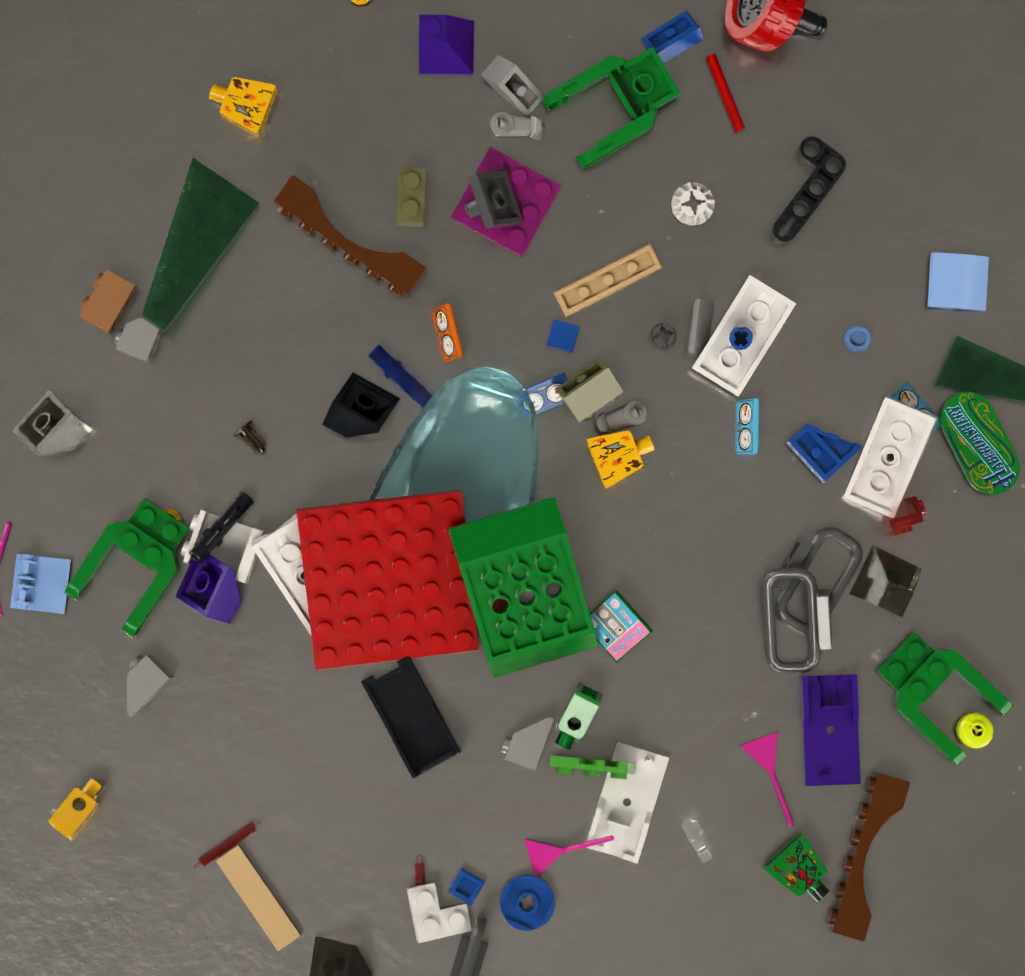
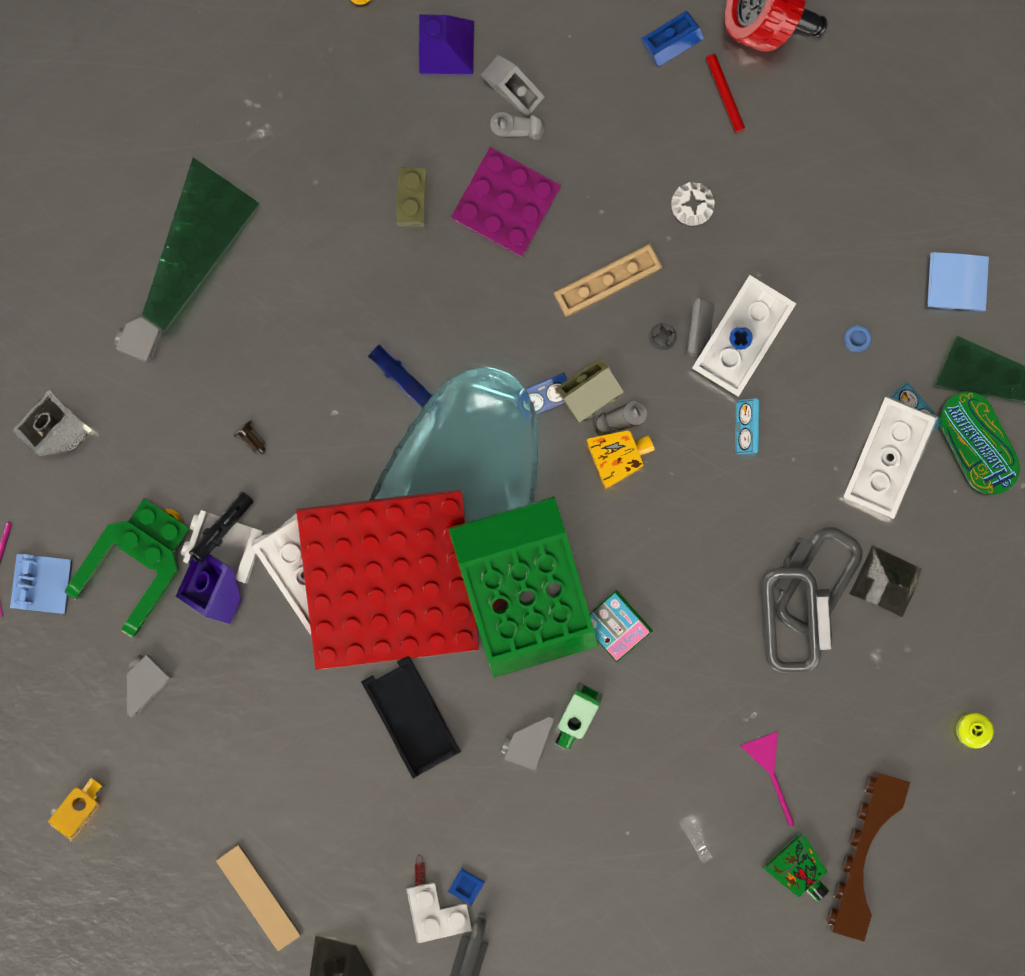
medium nougat brick [79,269,138,335] -> none
red piece [194,821,261,868] -> none
yellow torso [209,77,278,138] -> none
reddish brown arch [274,174,427,298] -> none
black slope [322,372,400,438] -> none
slope [431,303,463,362] -> none
dark grey tile [465,170,523,229] -> none
blue plate [500,875,555,931] -> none
dark pink piece [524,835,614,877] -> none
green plate [541,47,681,169] -> none
blue tile [546,319,580,353] -> none
bright green wing [549,755,636,779] -> none
white piece [586,741,669,864] -> none
black beam [771,136,846,245] -> none
blue wing [786,424,862,483] -> none
dark purple piece [800,674,861,786] -> none
green plate [876,632,1014,766] -> none
clear red bracket [882,495,926,536] -> none

